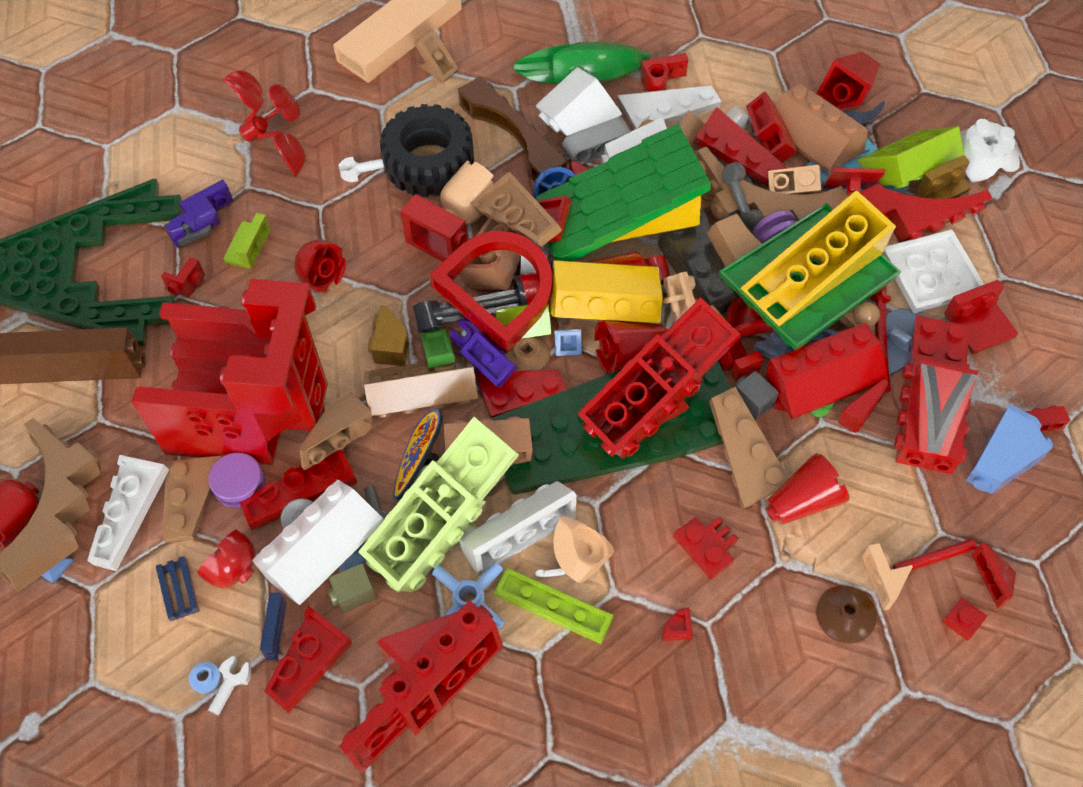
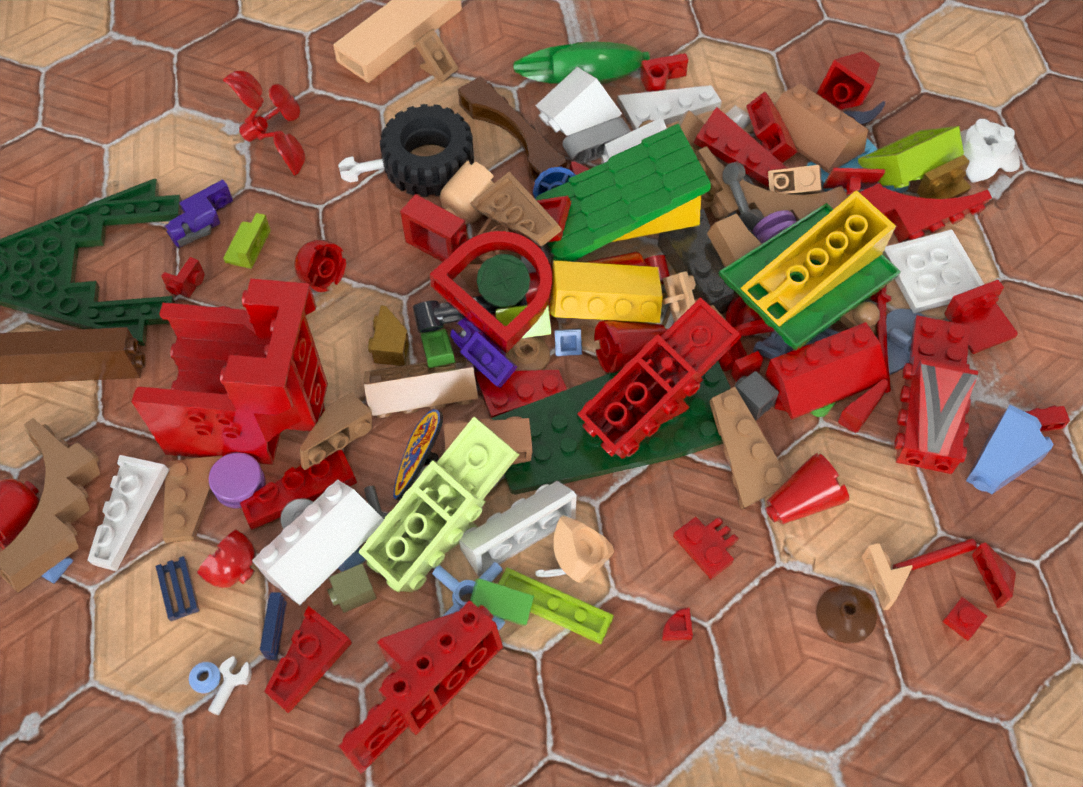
none -> bright green tile [470,578,534,626]
none -> dark green tile [477,254,530,308]

